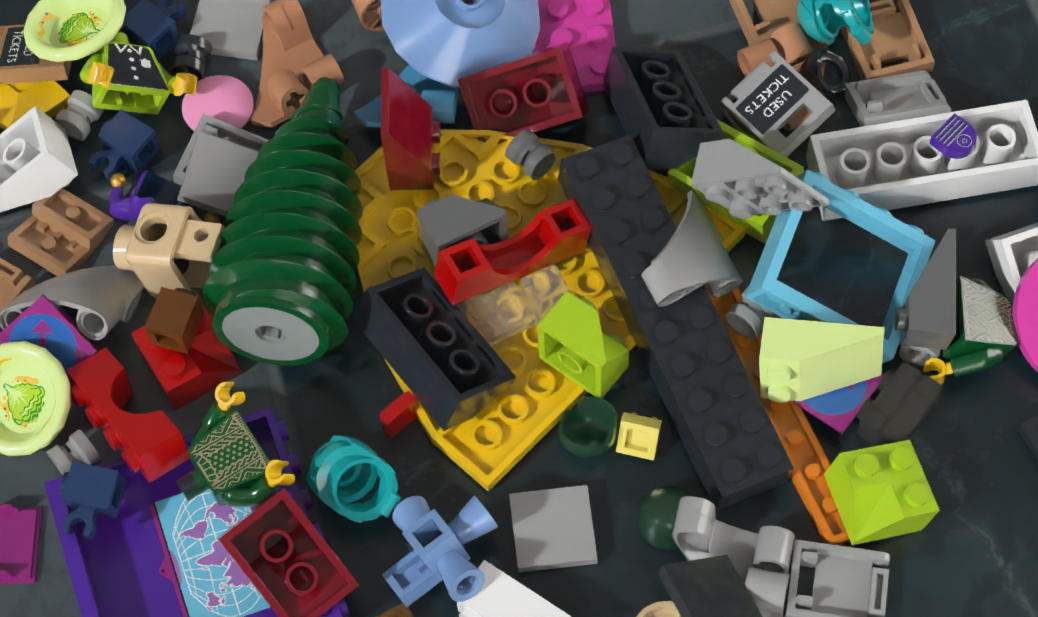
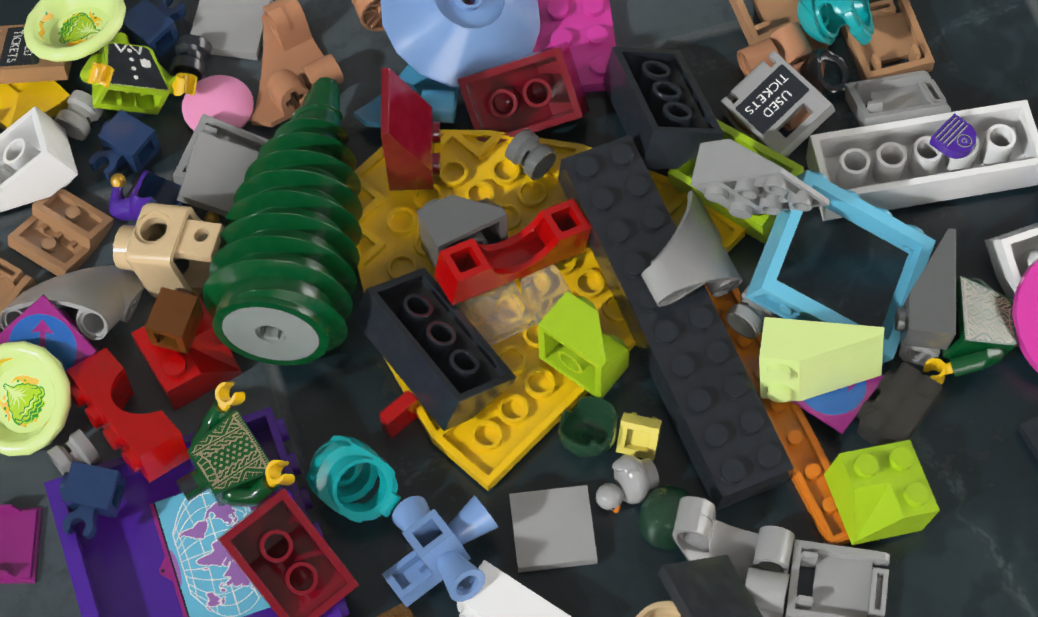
none -> light grey animal [596,455,659,513]

